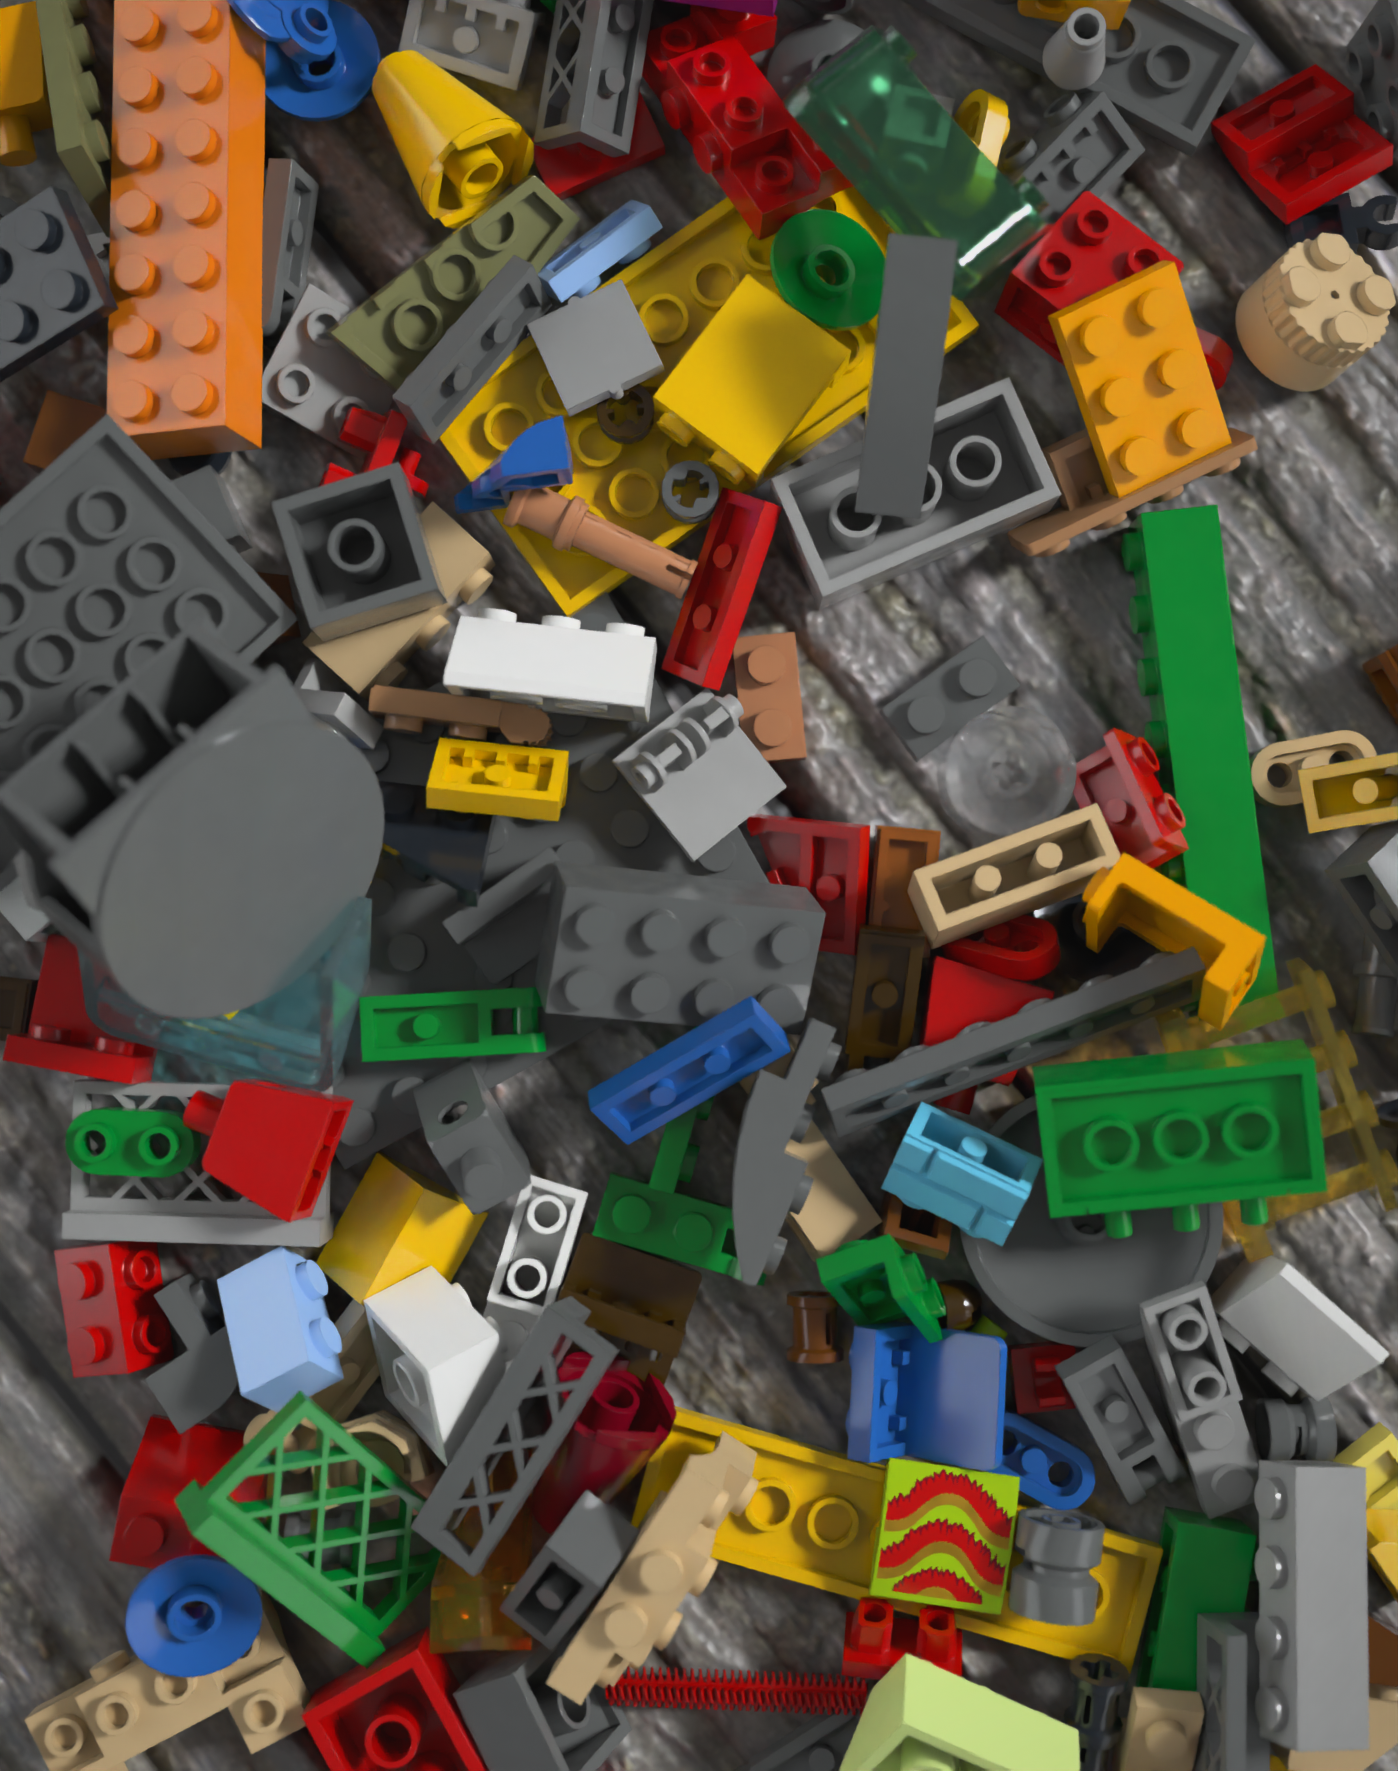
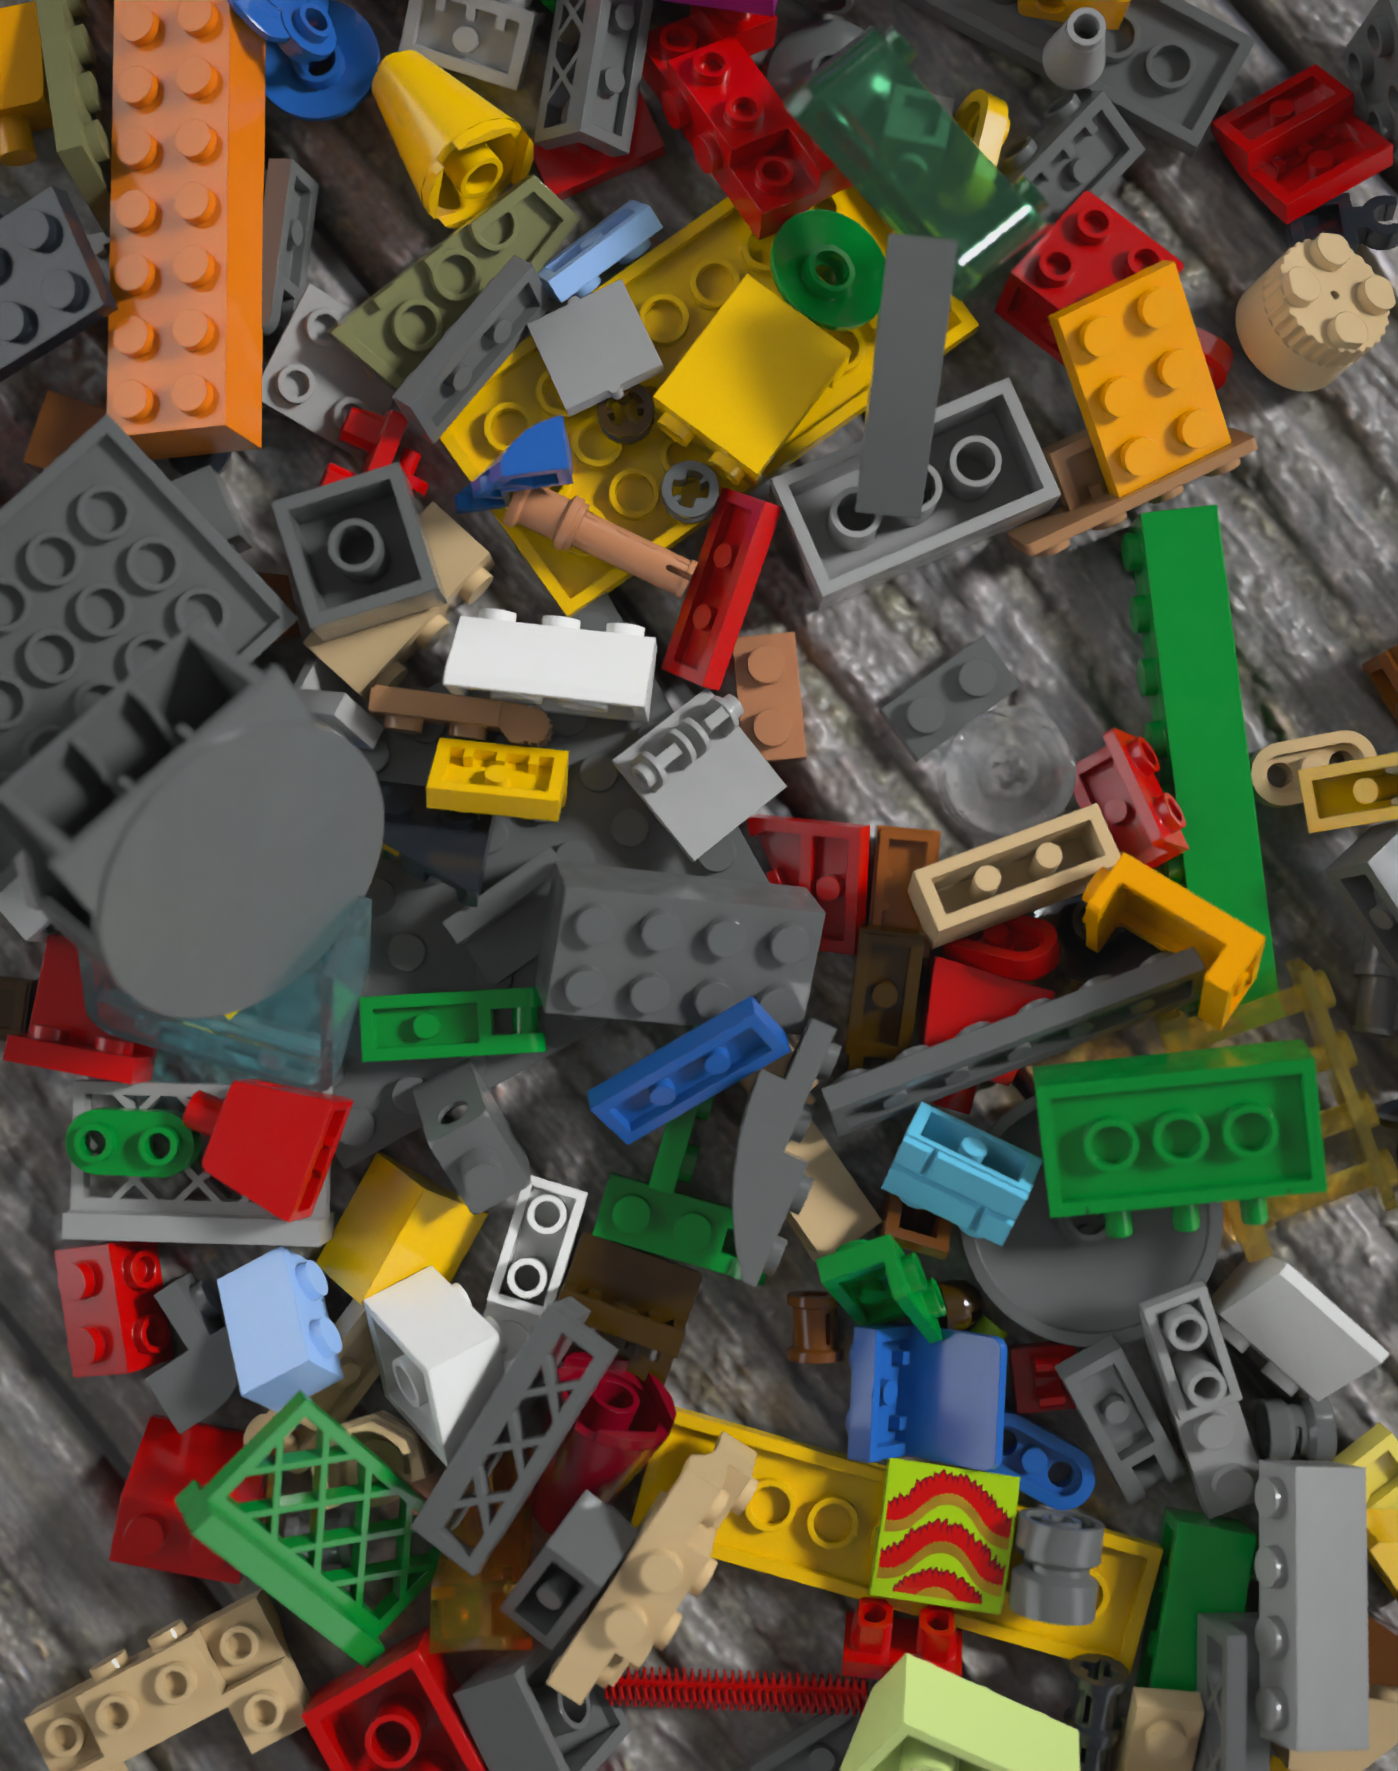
blue dish [125,1554,263,1677] -> none

